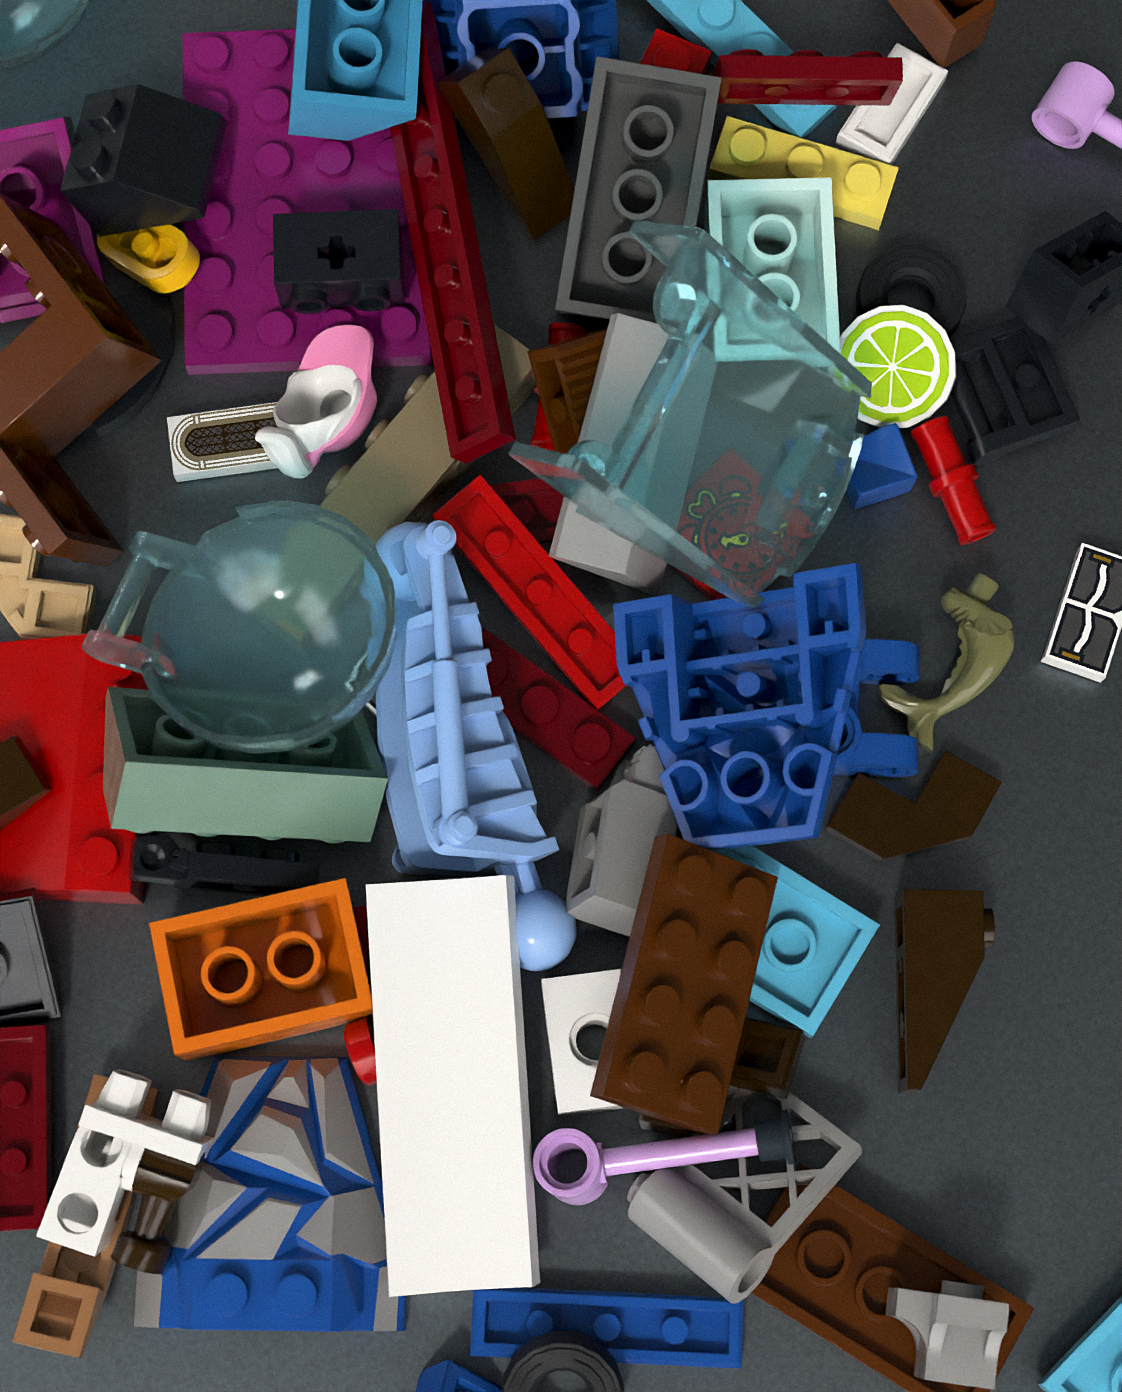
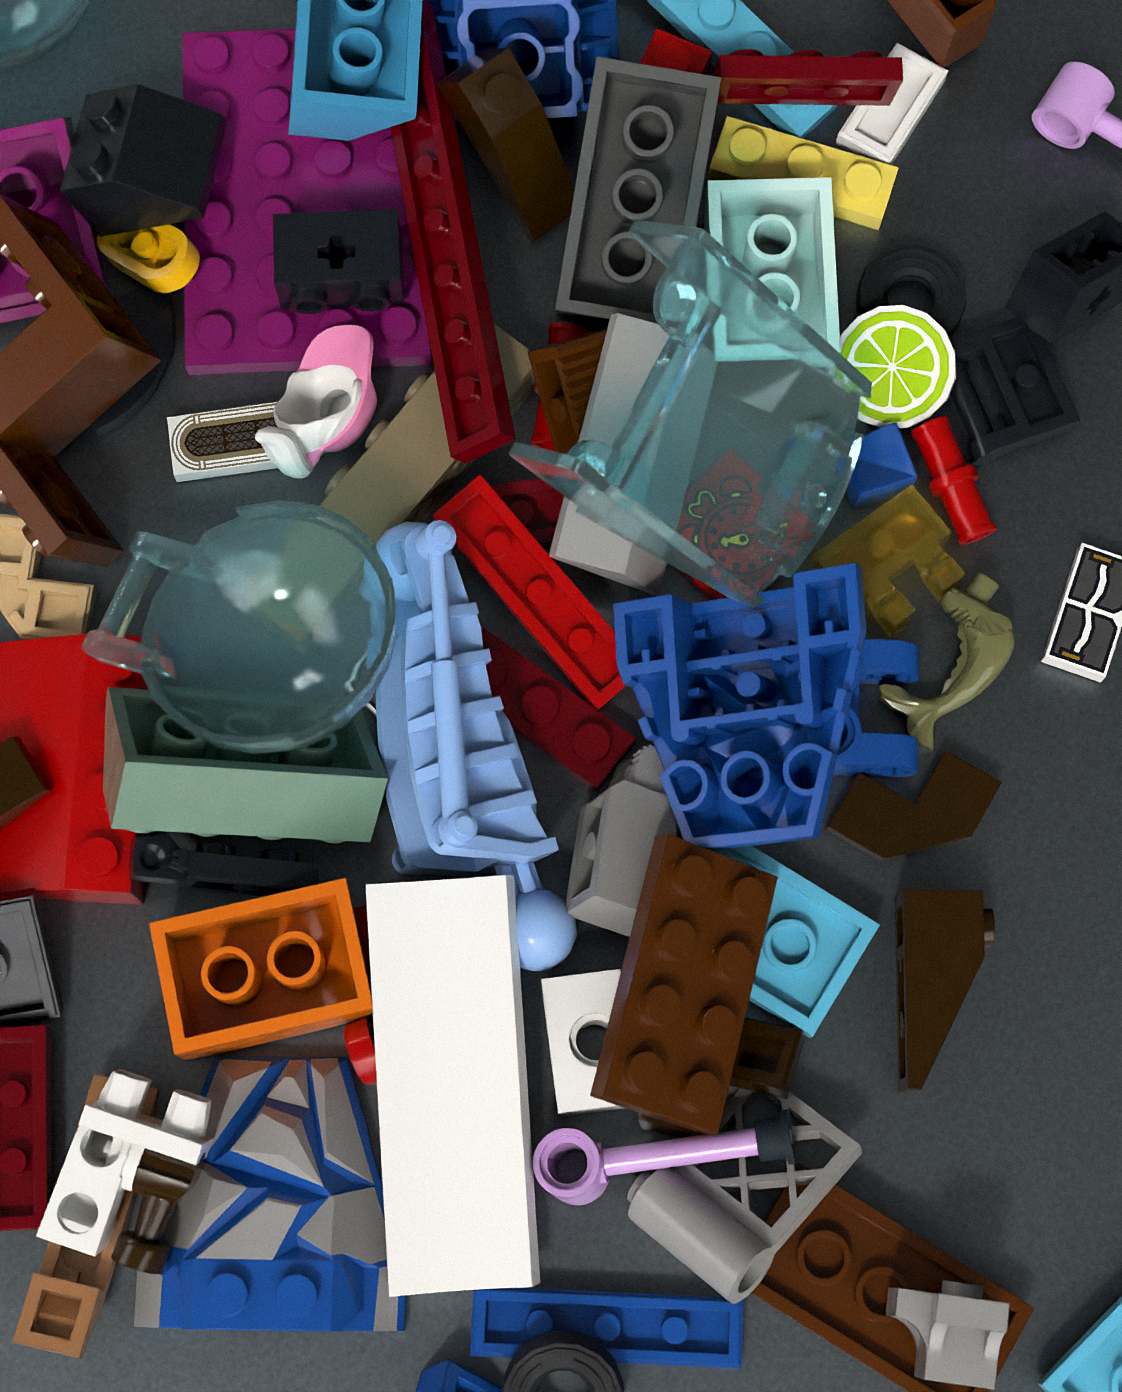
none -> clear yellow plate [811,485,965,639]

